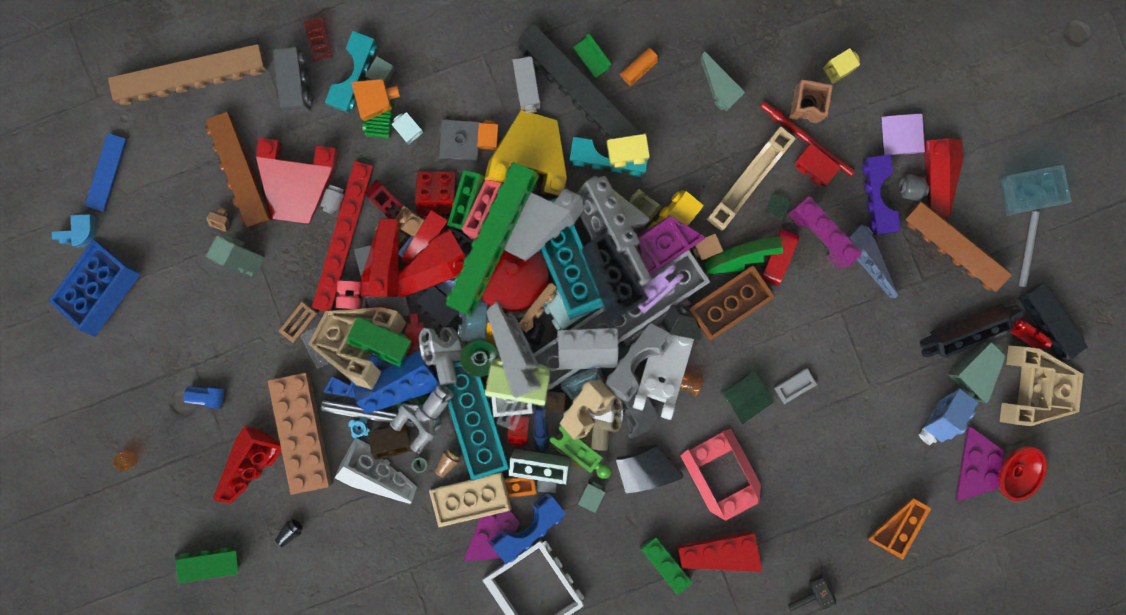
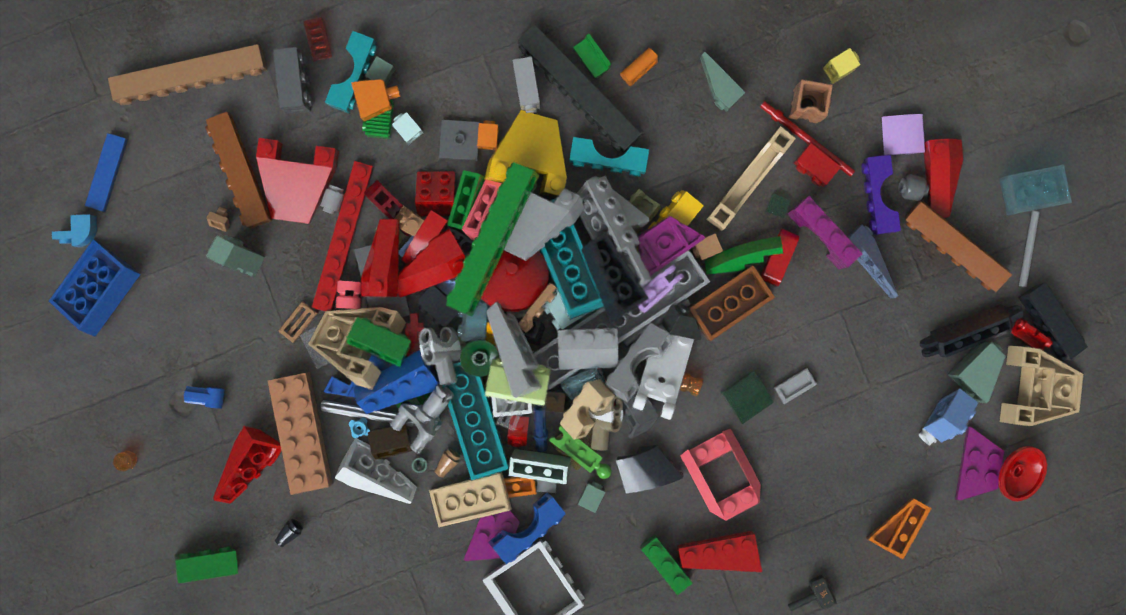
light yellow brick [607,134,649,168] -> none

